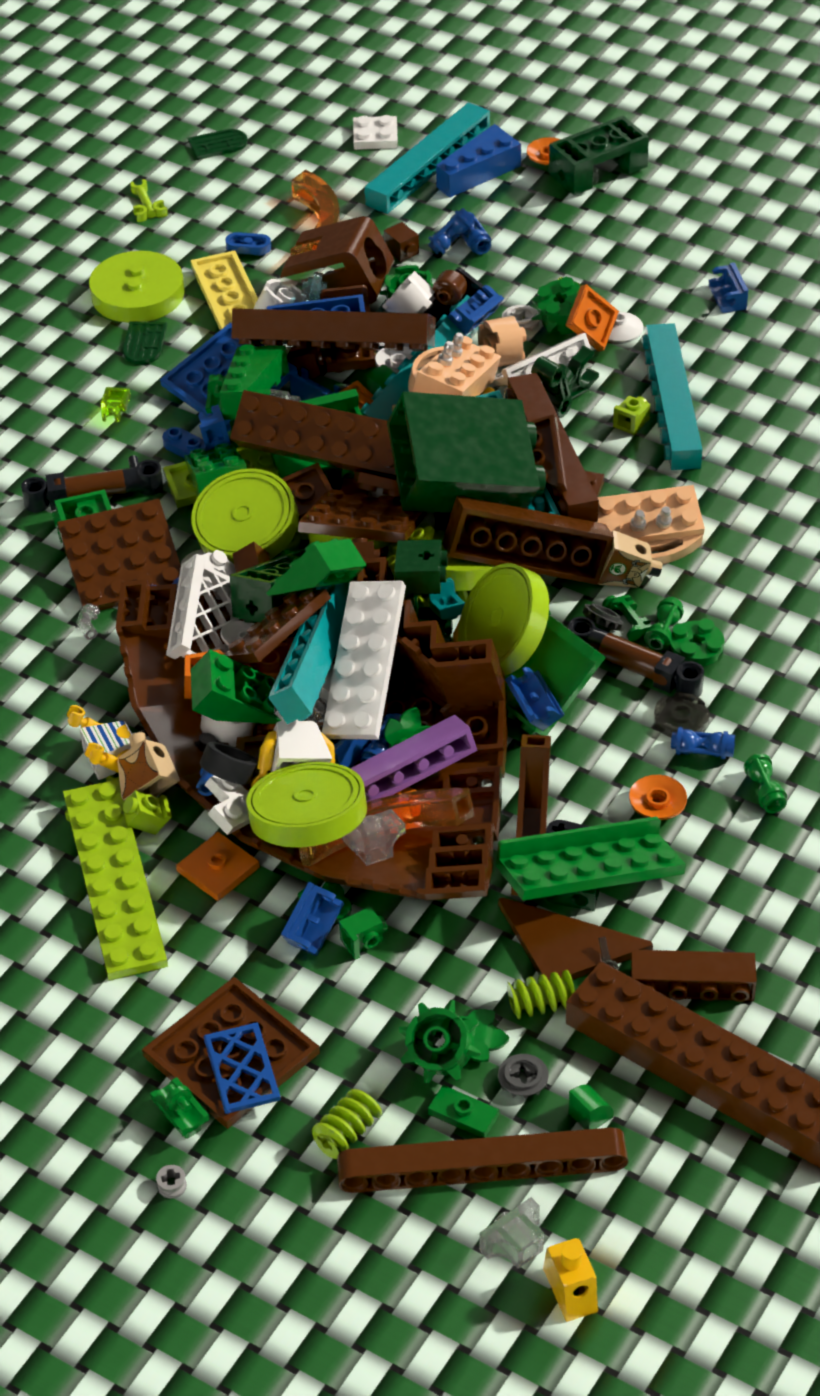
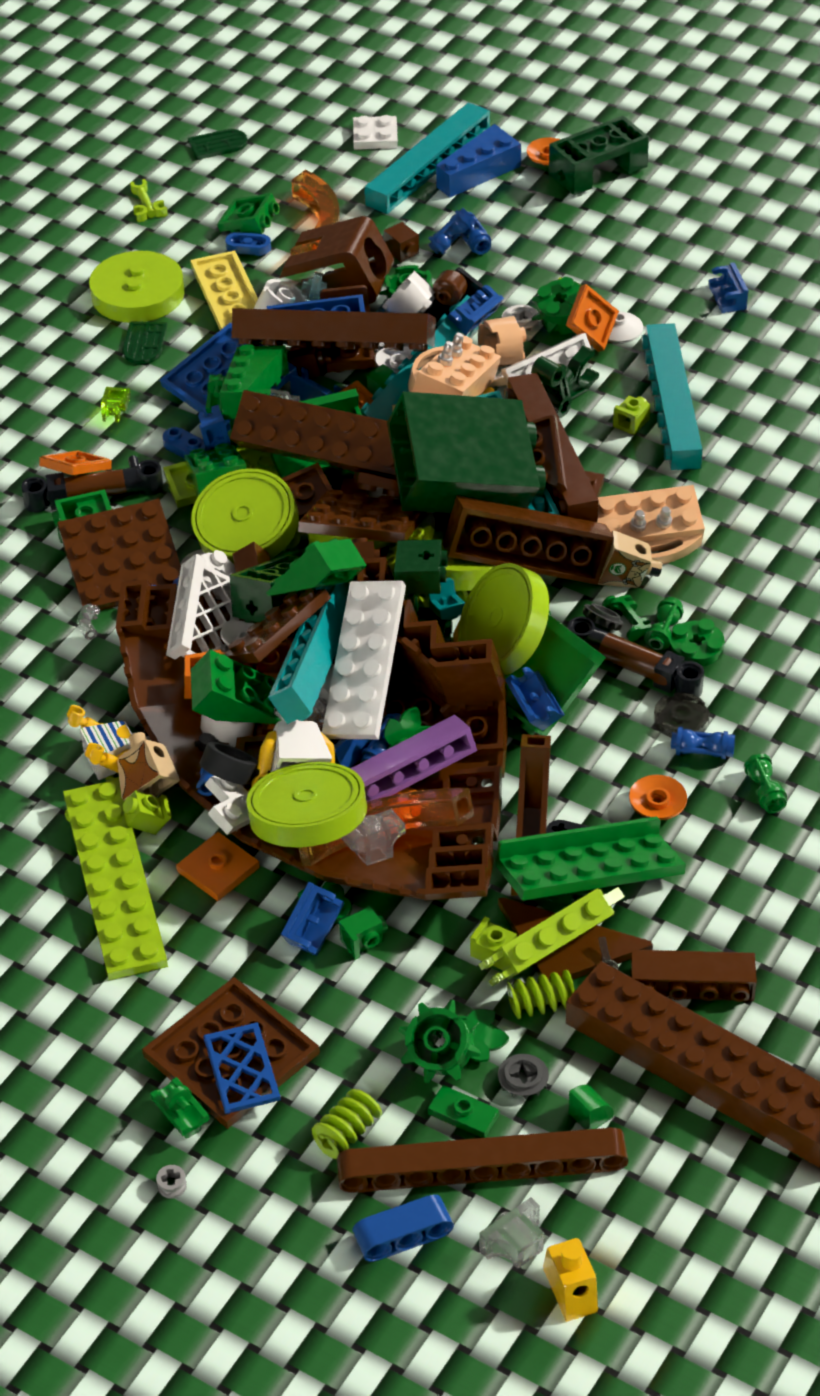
none -> orange plate [39,450,112,475]
none -> green plate [217,193,280,234]
none -> blue beam [352,1195,454,1262]
none -> lime brick [470,917,517,970]
none -> lime hinge [478,887,625,987]

